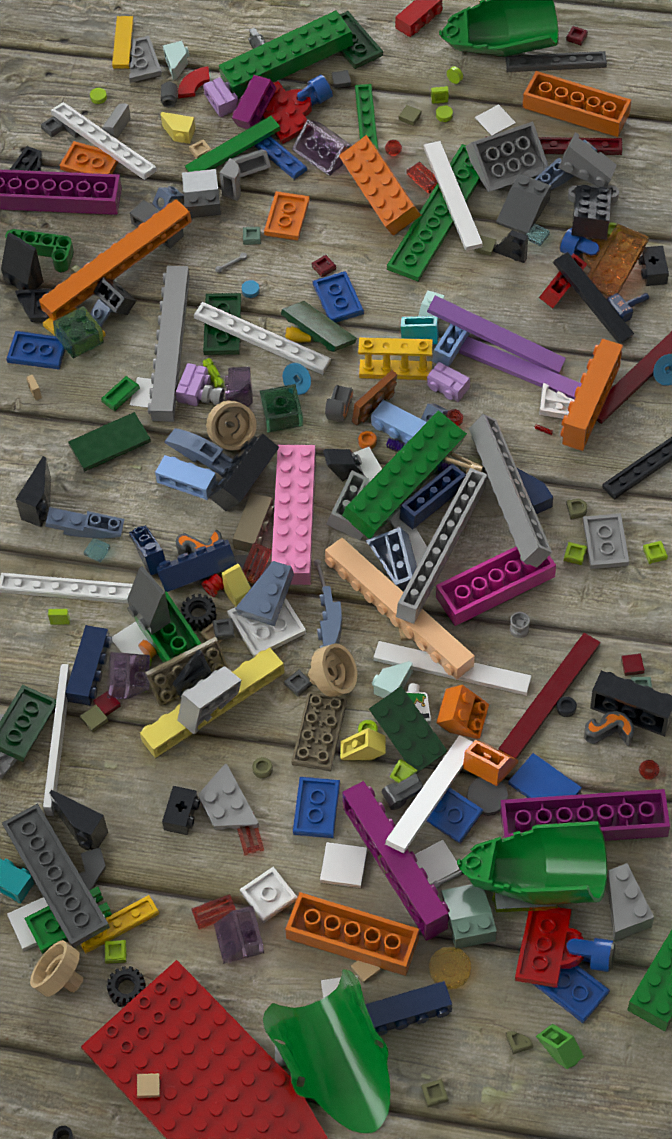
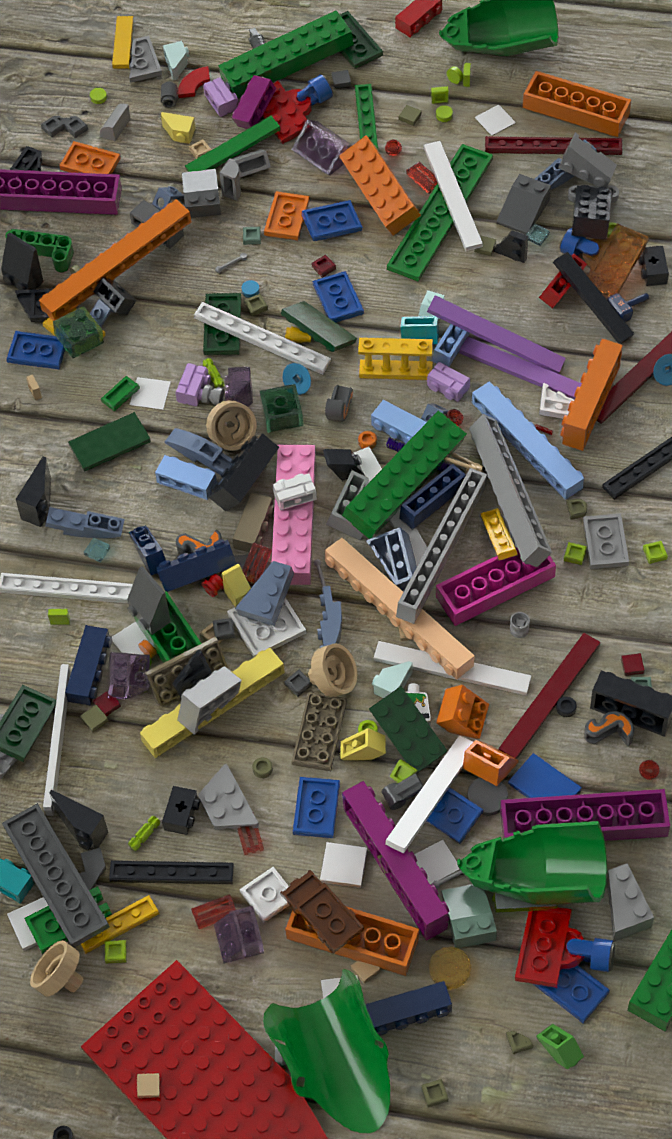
white tile [51,102,157,180] -> none
black tyre [107,966,146,1007] -> none
light grey brick [148,266,190,422] -> none
black tyre [181,594,217,631] -> none
blue tile [254,136,307,180] -> none
dark orange plate [352,370,398,426] -> none
light grey slope [465,122,549,192] -> none
dark grey tile [505,51,607,72] -> none
dark blue slope [516,467,553,514] -> none
dark red tile [566,26,588,46] -> none
none -> black tile [109,860,234,885]
none -> lime axle [128,815,160,851]
none -> olive tile [244,294,268,316]
none -> white brick [273,473,317,510]
none -> reddish brown piece [280,870,364,954]
none -> blue tile [301,200,363,241]
none -> lime tile [463,63,471,87]
none -> light blue brick [472,381,584,500]
none -> yellow tile [480,508,517,560]

